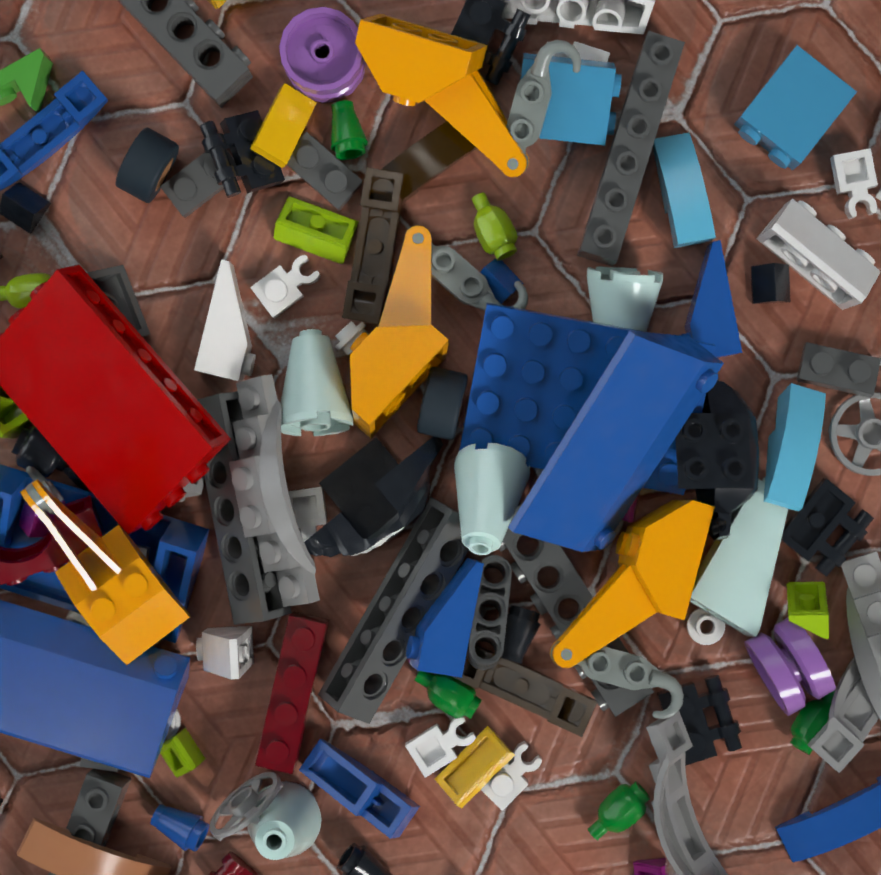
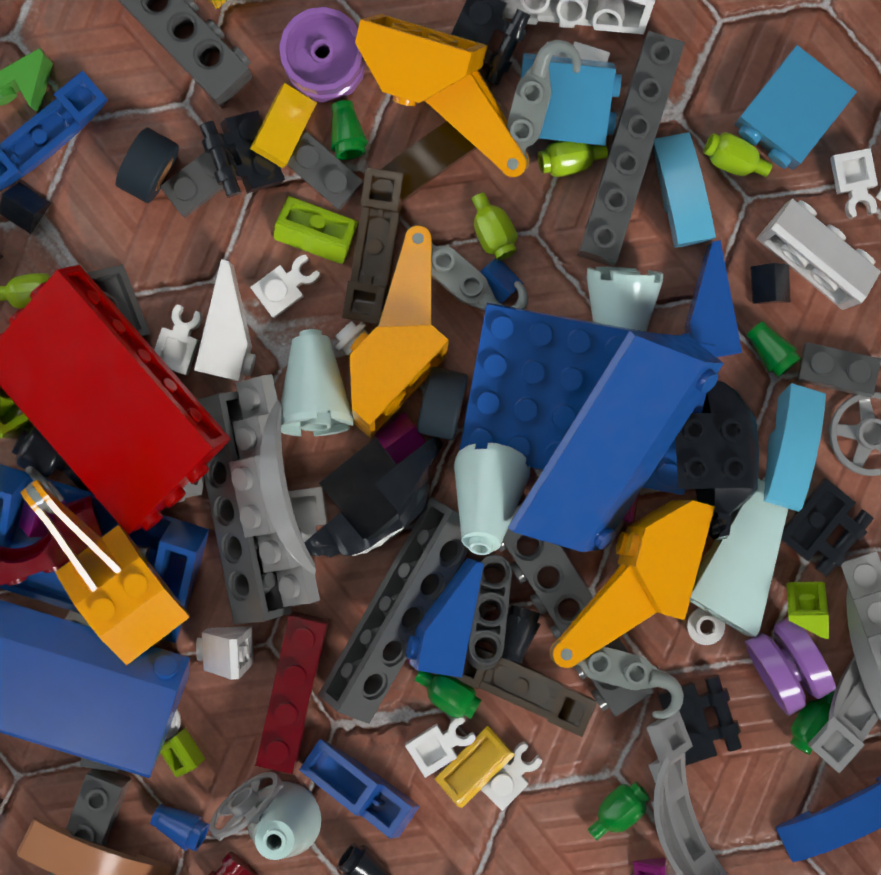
none -> white plate [154,304,203,376]
none -> magenta slope [375,412,426,464]
none -> lime plant [538,141,608,177]
none -> lime plant [703,132,773,177]
none -> green cone [746,321,801,378]

